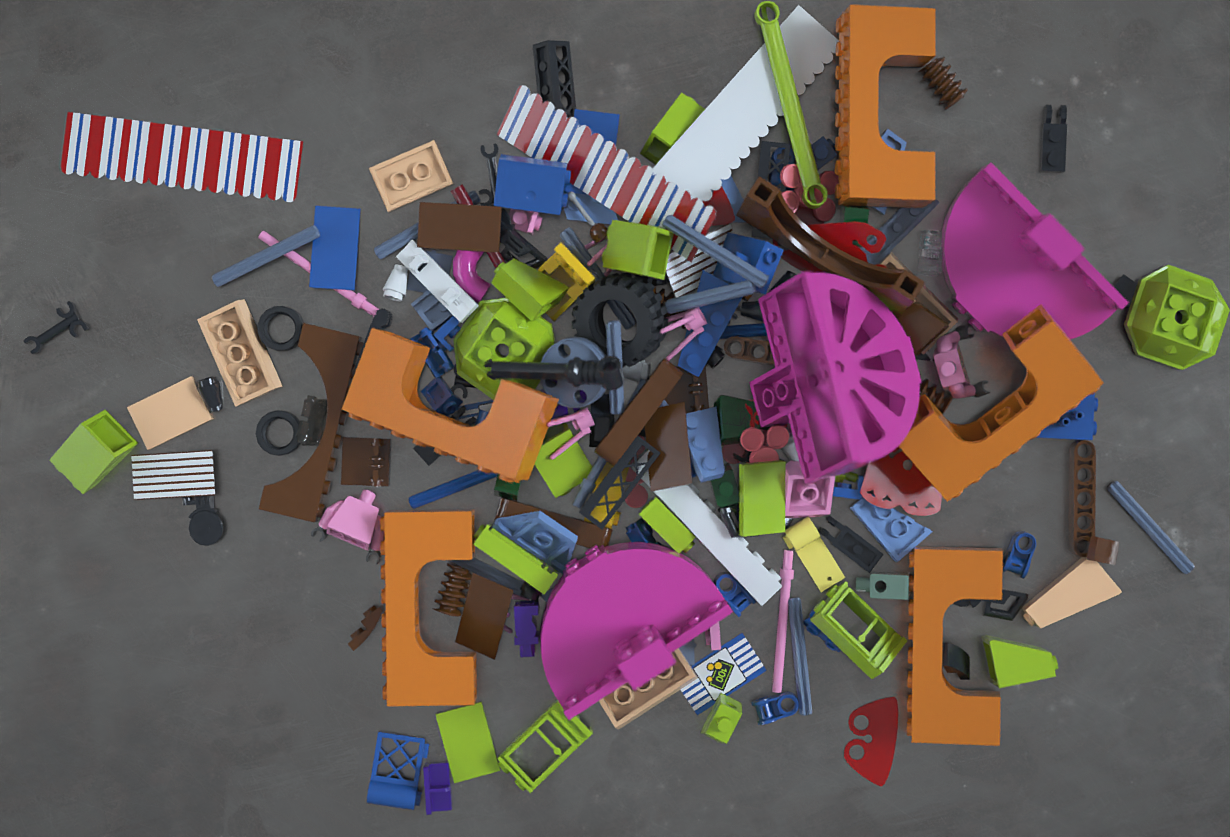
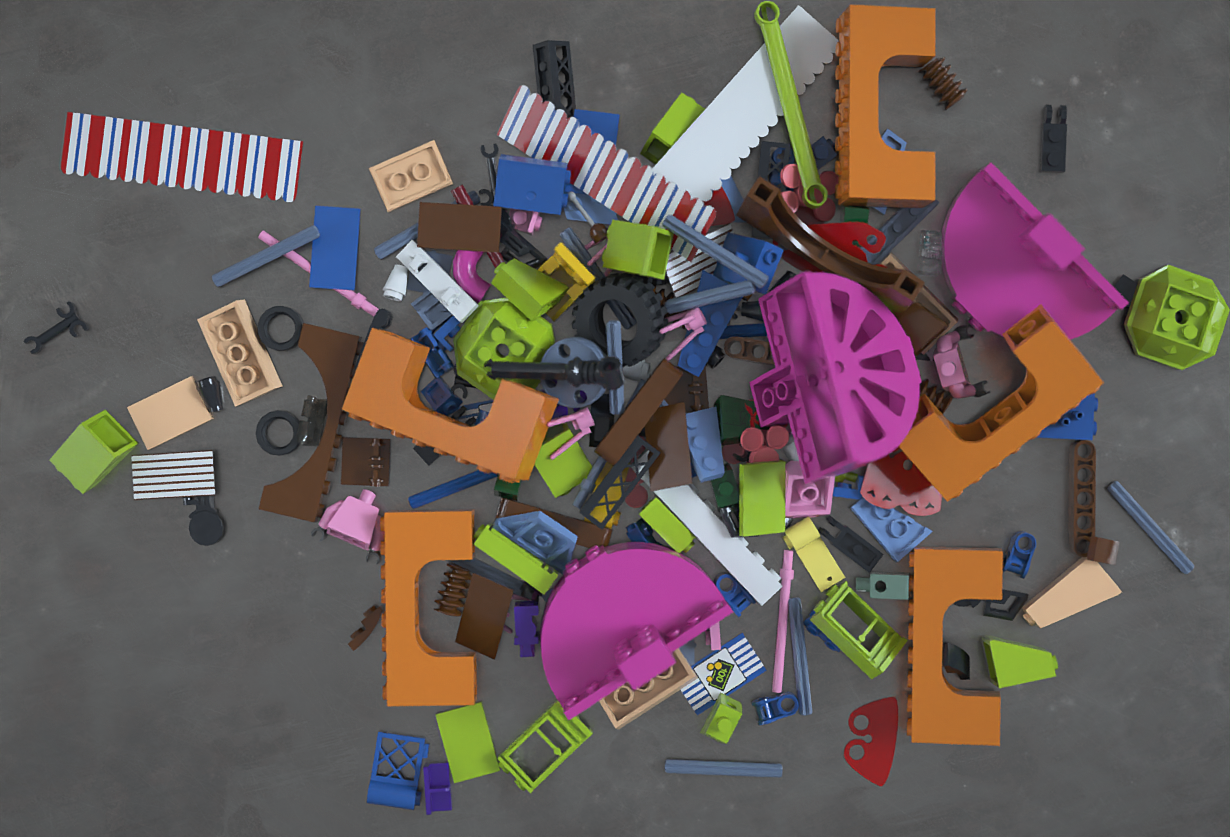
none -> sand blue axle [665,759,783,778]

